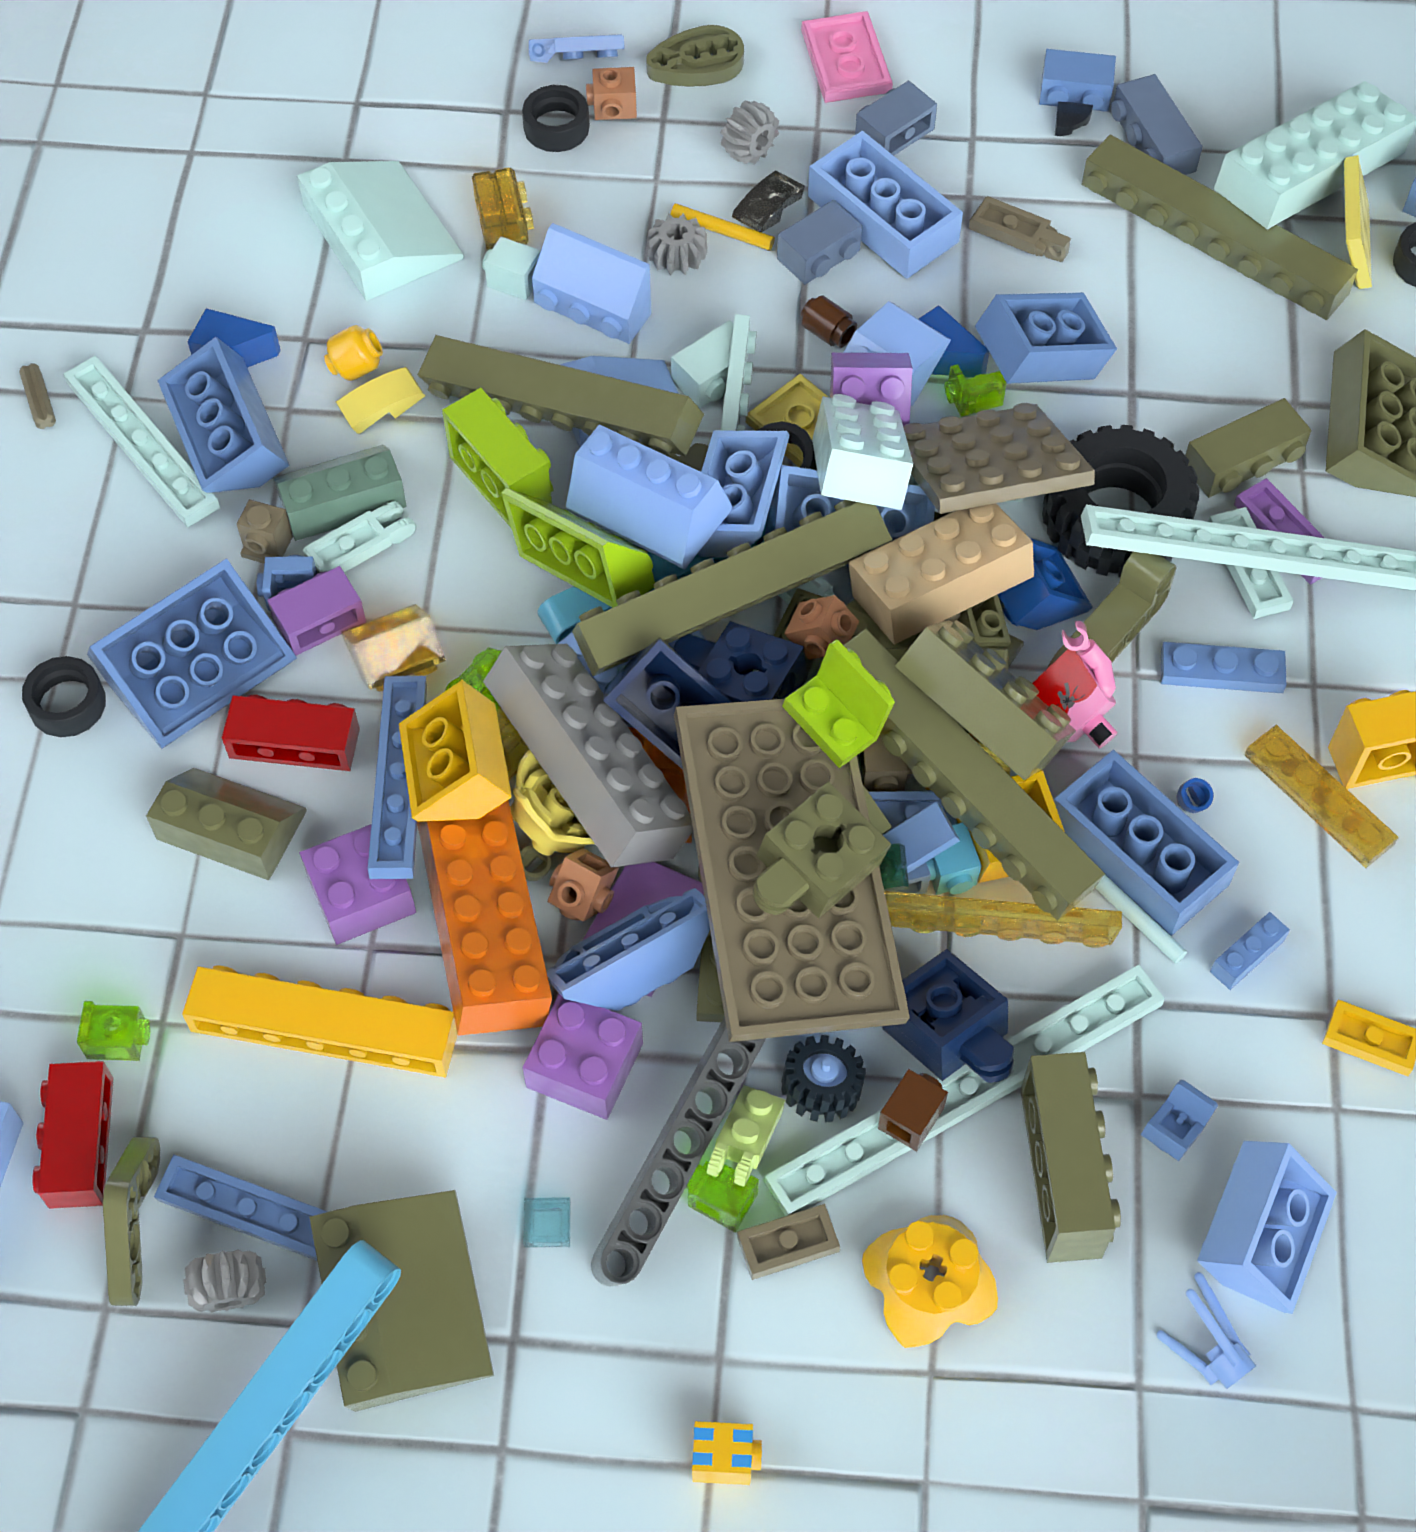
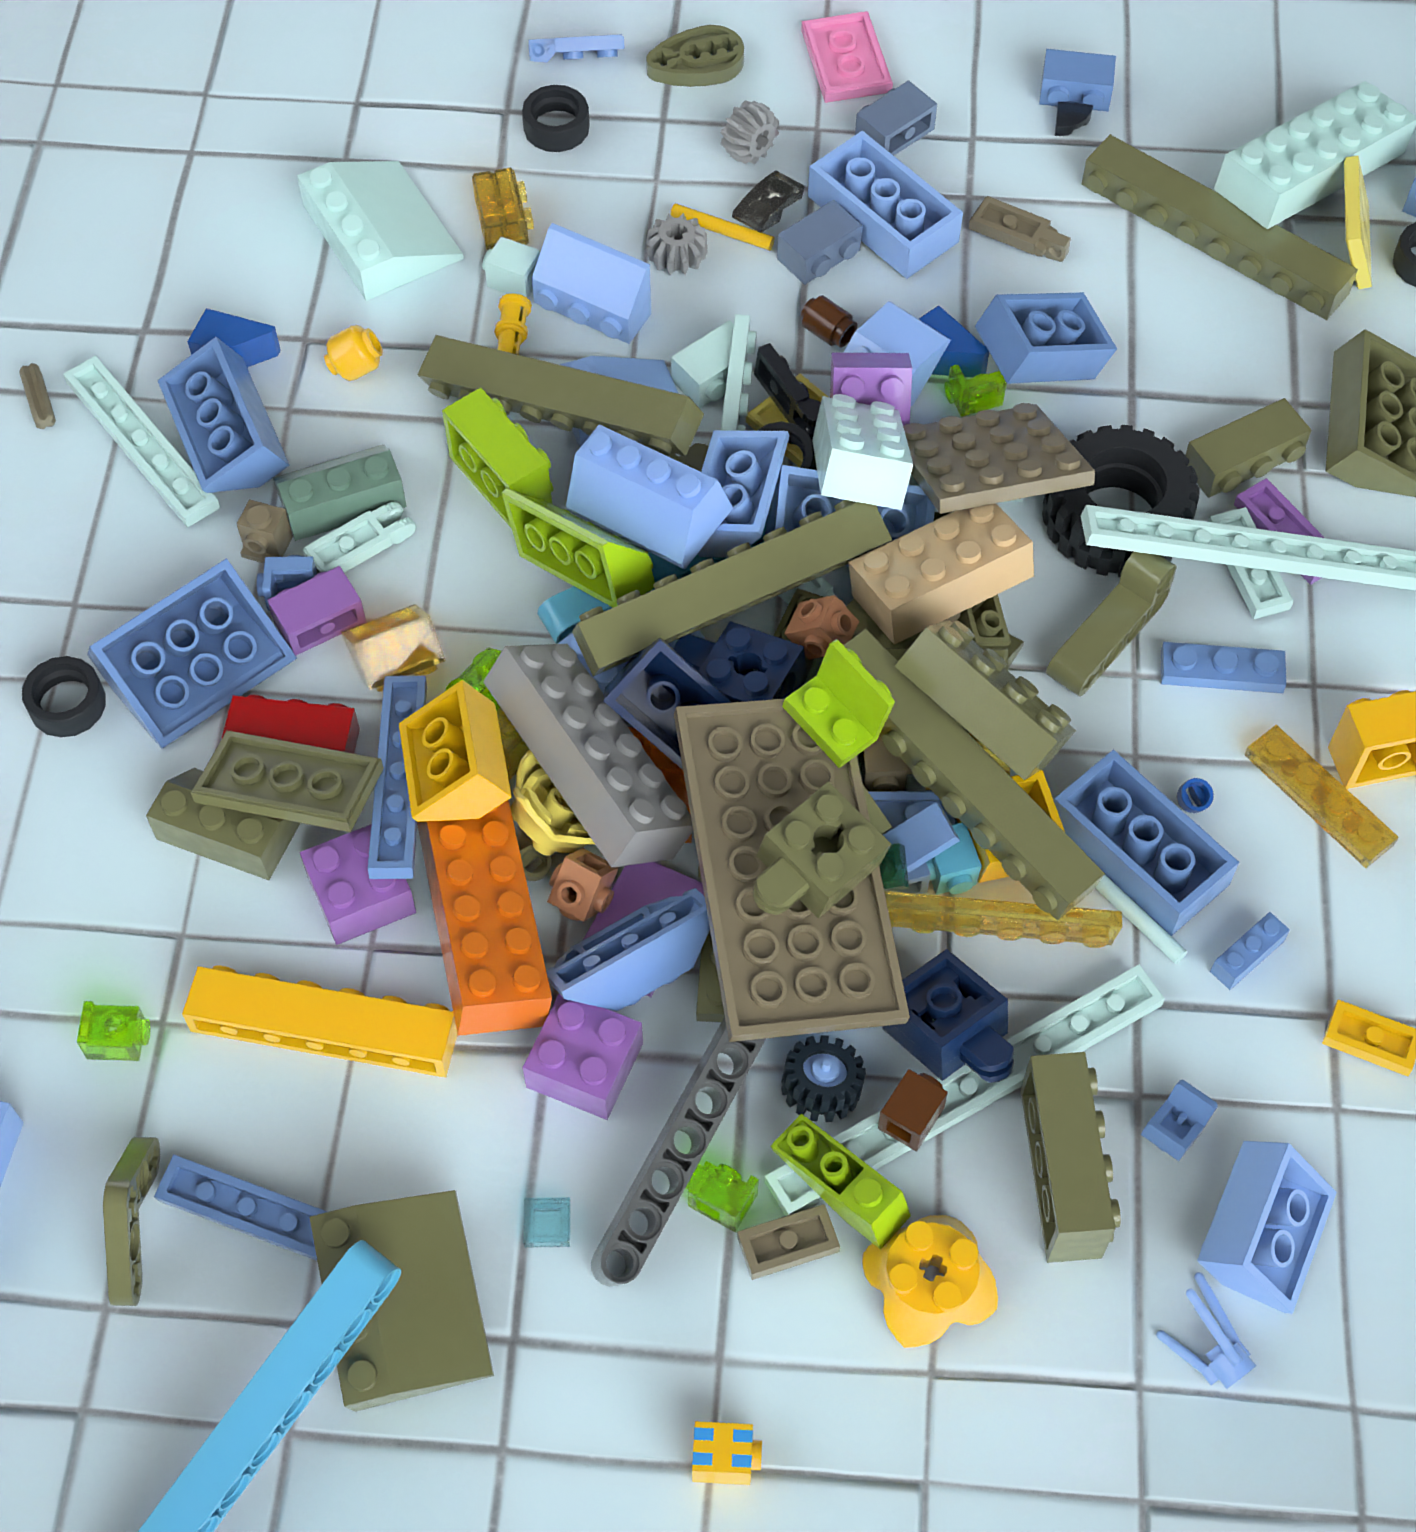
red brick [32,1061,114,1209] -> none
light grey gear [183,1249,266,1313] -> none
light yellow slope [336,367,425,434] -> none
nougat brick [586,67,637,120] -> none
yellowish green hinge [707,1085,786,1187] -> none
blue slope [998,538,1093,630] -> none
torso [1032,621,1118,749] -> none
sand blue brick [1111,74,1203,175] -> none
none -> olive tile [191,730,384,832]
none -> yellow pin [494,293,532,355]
none -> black hinge [754,343,821,439]
none -> lime slope [770,1114,911,1250]

